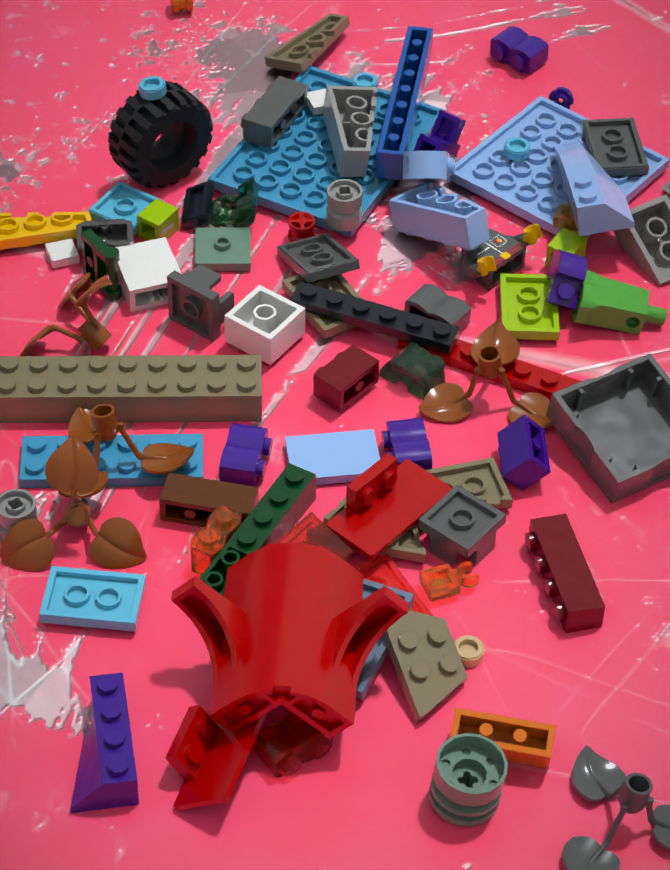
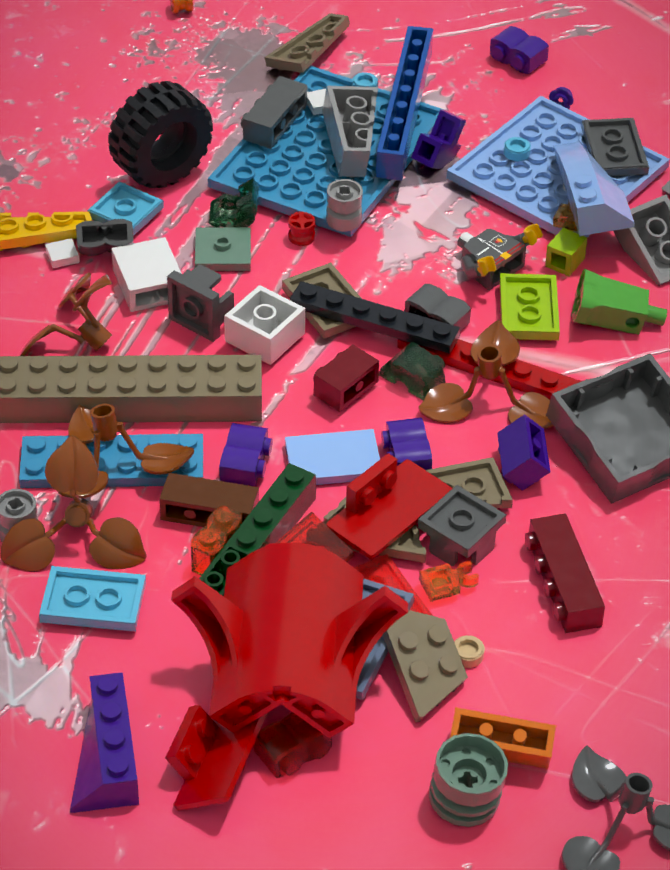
plate [81,229,122,300] -> none
brick [137,198,179,241] -> none
medium azure tile [138,76,167,100] -> none
black tile [181,181,214,230] -> none
dark grey tile [277,233,360,283] -> none
light blue wedge [389,181,490,251] -> none
light blue brick [403,151,455,182] -> none
dark purple brick [545,249,587,310] -> none

